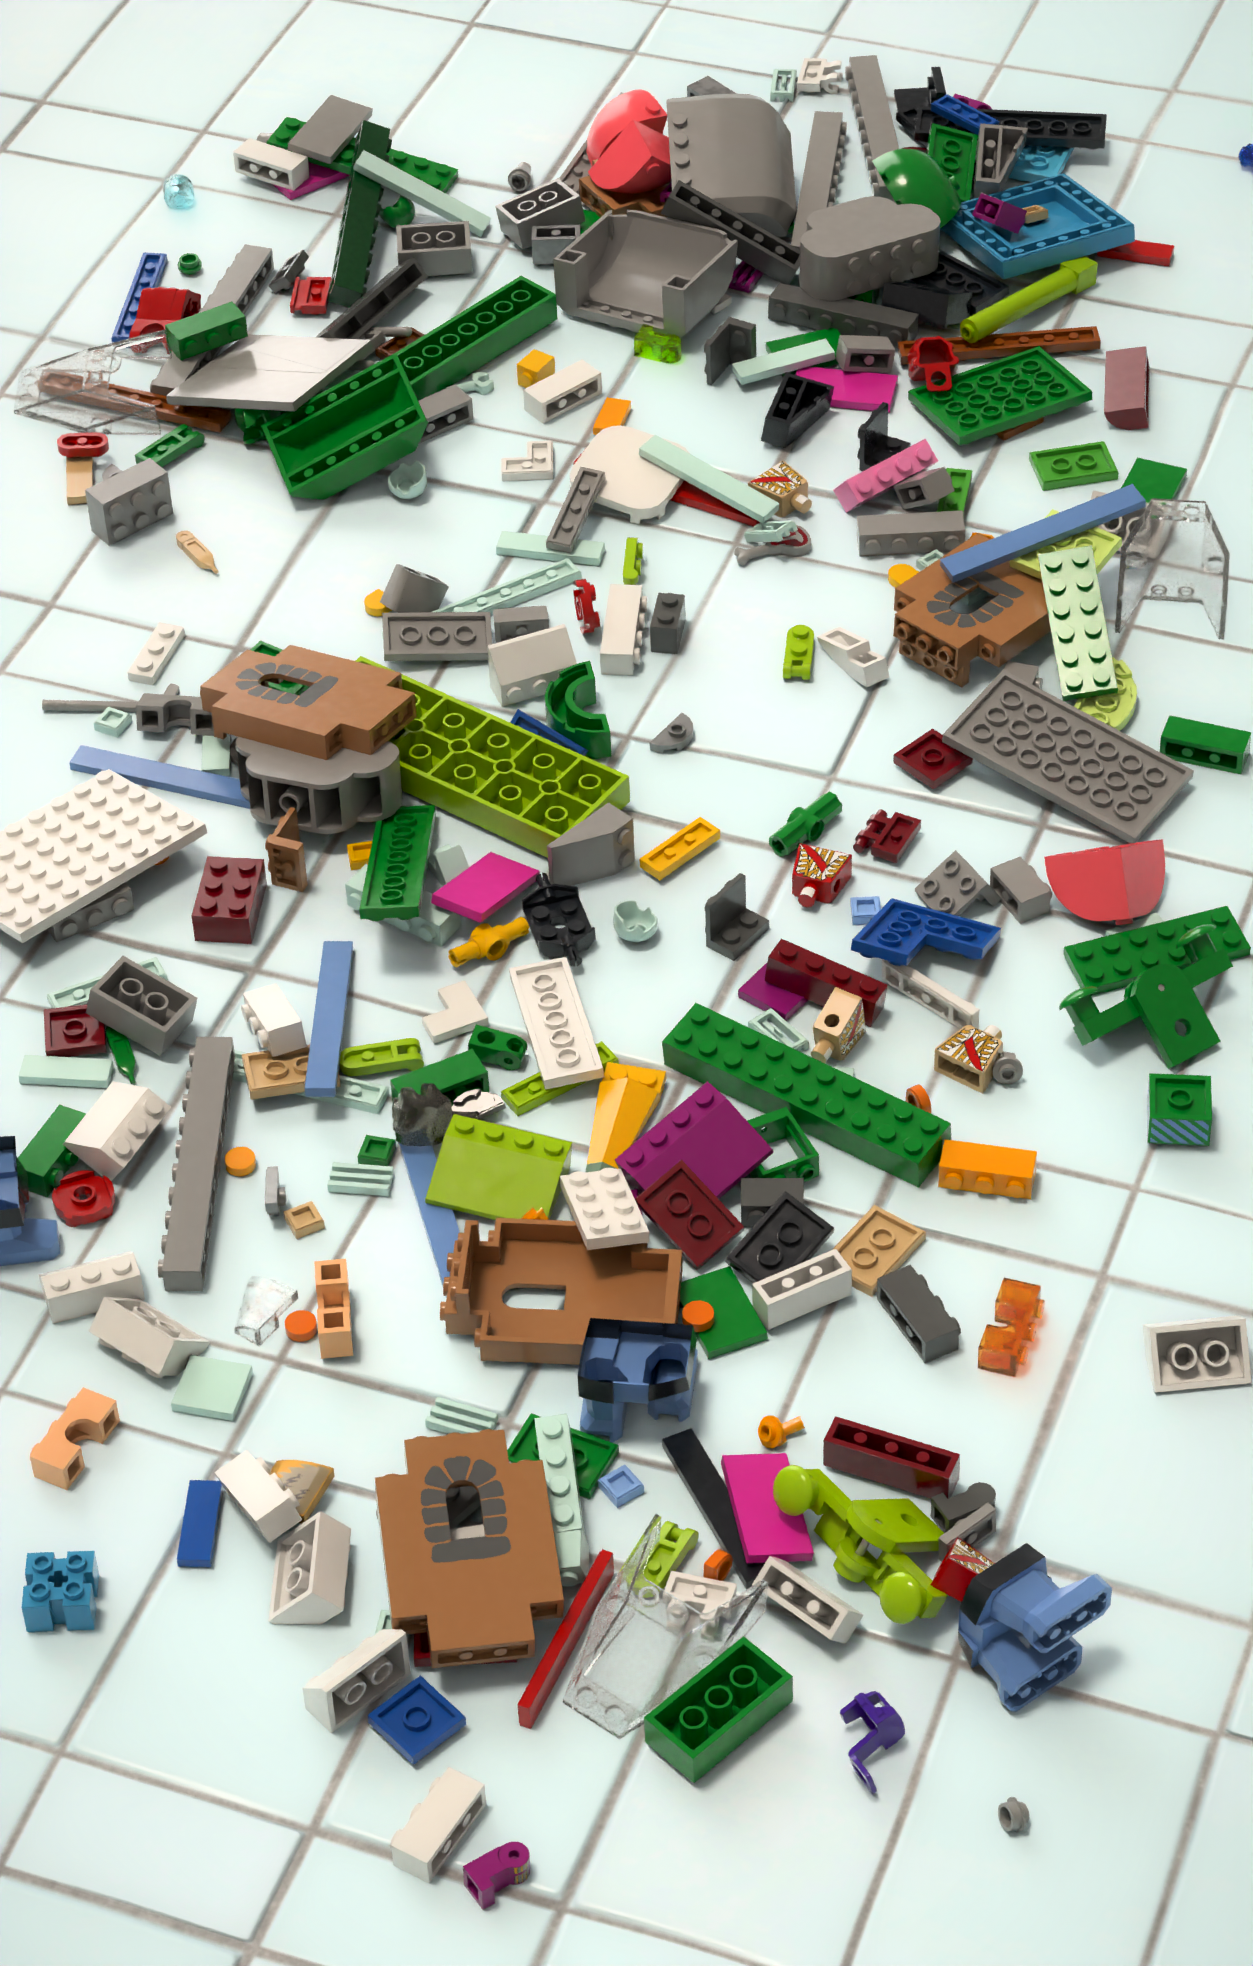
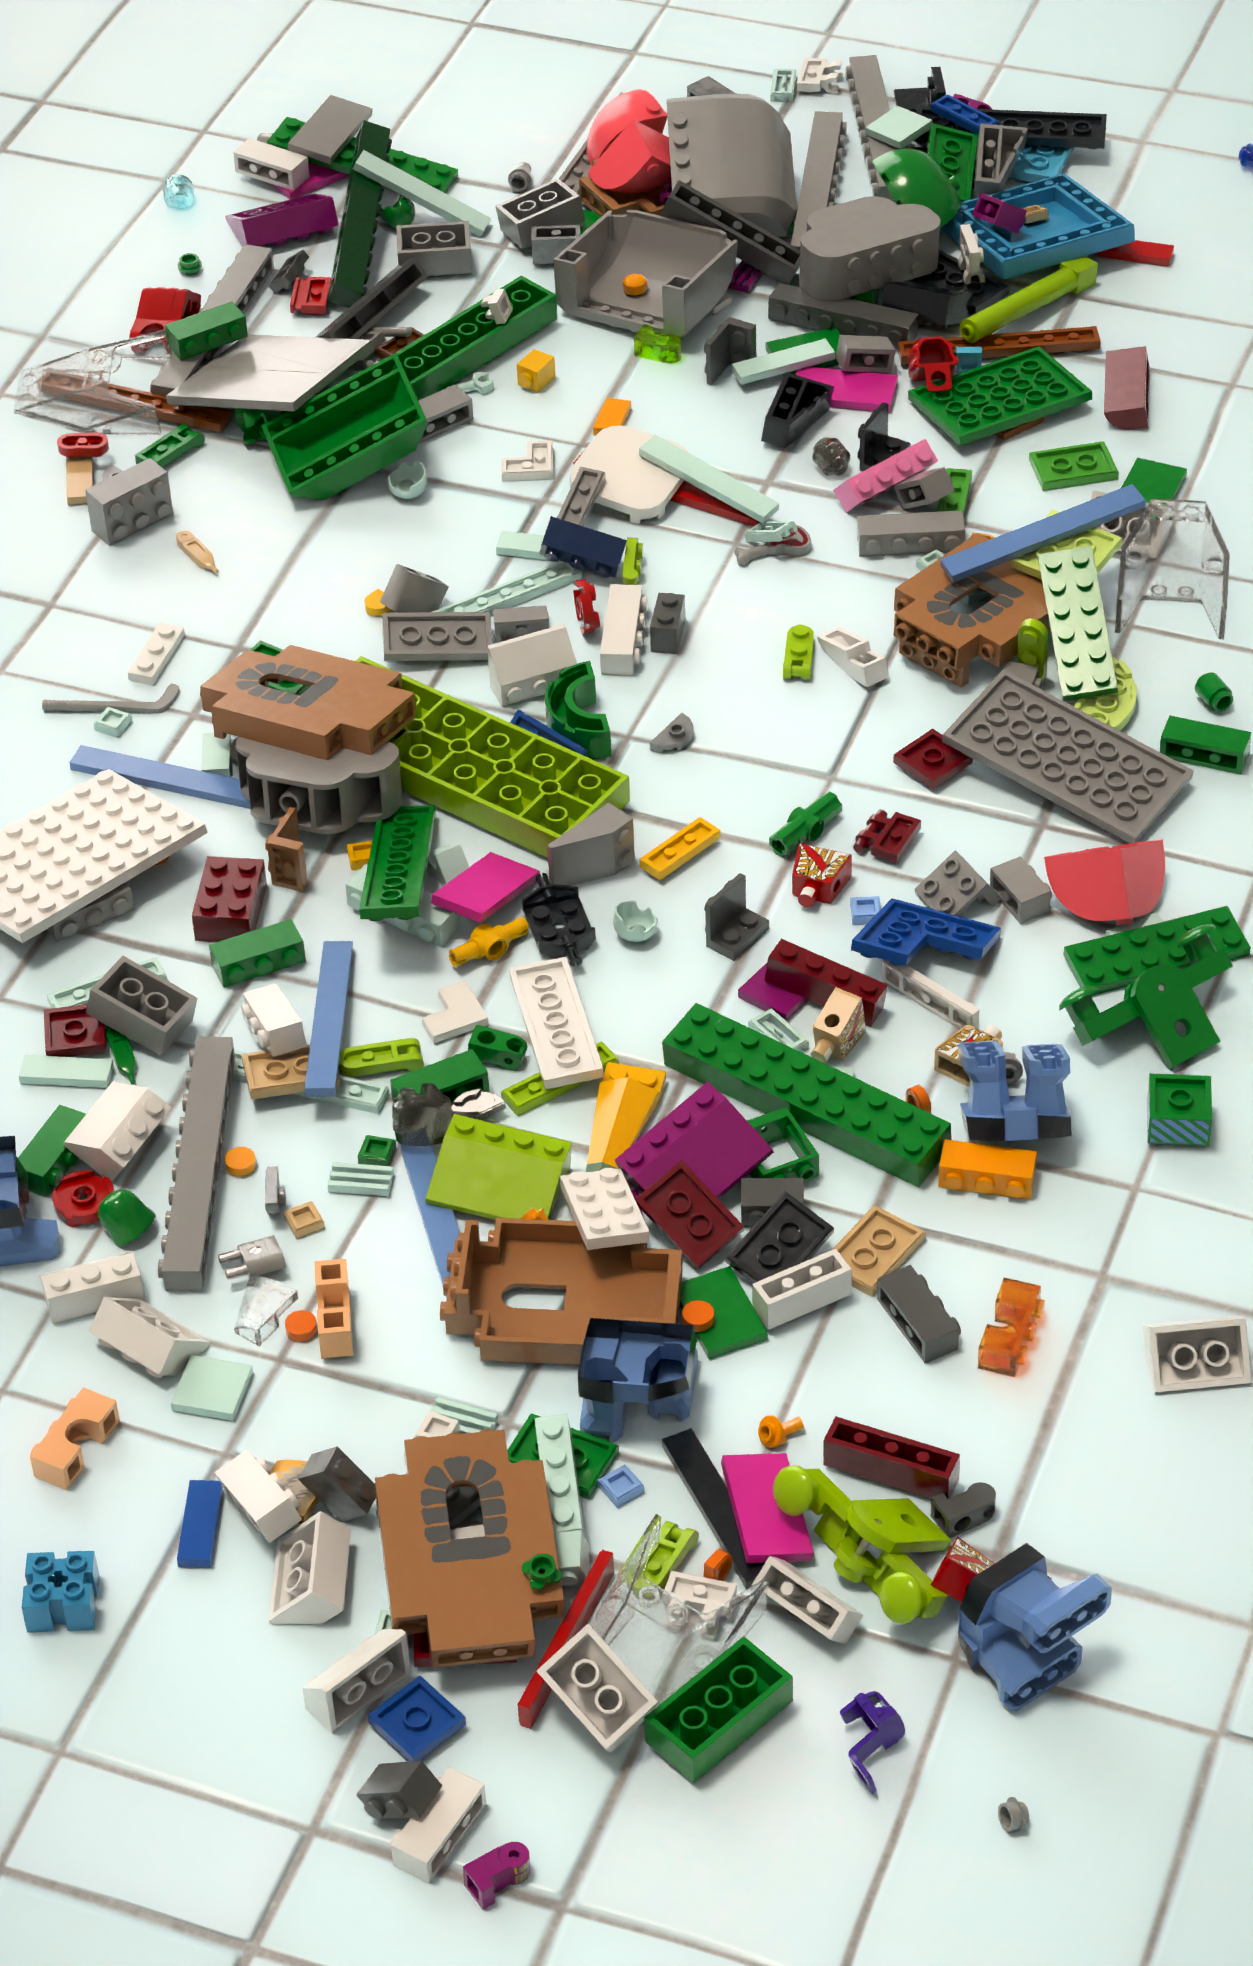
blue tile [111,252,168,346] -> none
light grey arch [136,693,214,736] -> none
white brick [523,359,602,424] -> none
torso [748,461,812,517] -> none
yellow tile [888,564,919,588] -> none
light grey plate [938,1502,996,1562] -> none
none -> green hair [97,1189,156,1246]
none -> green brick [209,919,306,988]
none -> light grey piece [218,1235,286,1280]
none -> magenta slope [225,193,339,247]
none -> flat silver brick [298,1446,376,1522]
none -> dark grey brick [356,1761,442,1820]
none -> white tile [415,1411,460,1437]
none -> white tile [481,288,513,325]
none -> green plate [522,1554,562,1590]
none -> white slope [537,1623,659,1753]
none -> dark blue brick [540,516,627,578]
none -> light orange tile [622,273,648,296]
none -> clear smoke head [812,437,851,476]
none -> light aqua tile [865,106,932,149]
none -> medium azure plate [956,347,982,373]
none -> white plate [958,224,985,284]
none -> medium blue piece [958,1041,1072,1141]
none -> lime plate [1018,618,1048,684]
none -> green brick [1195,672,1234,712]

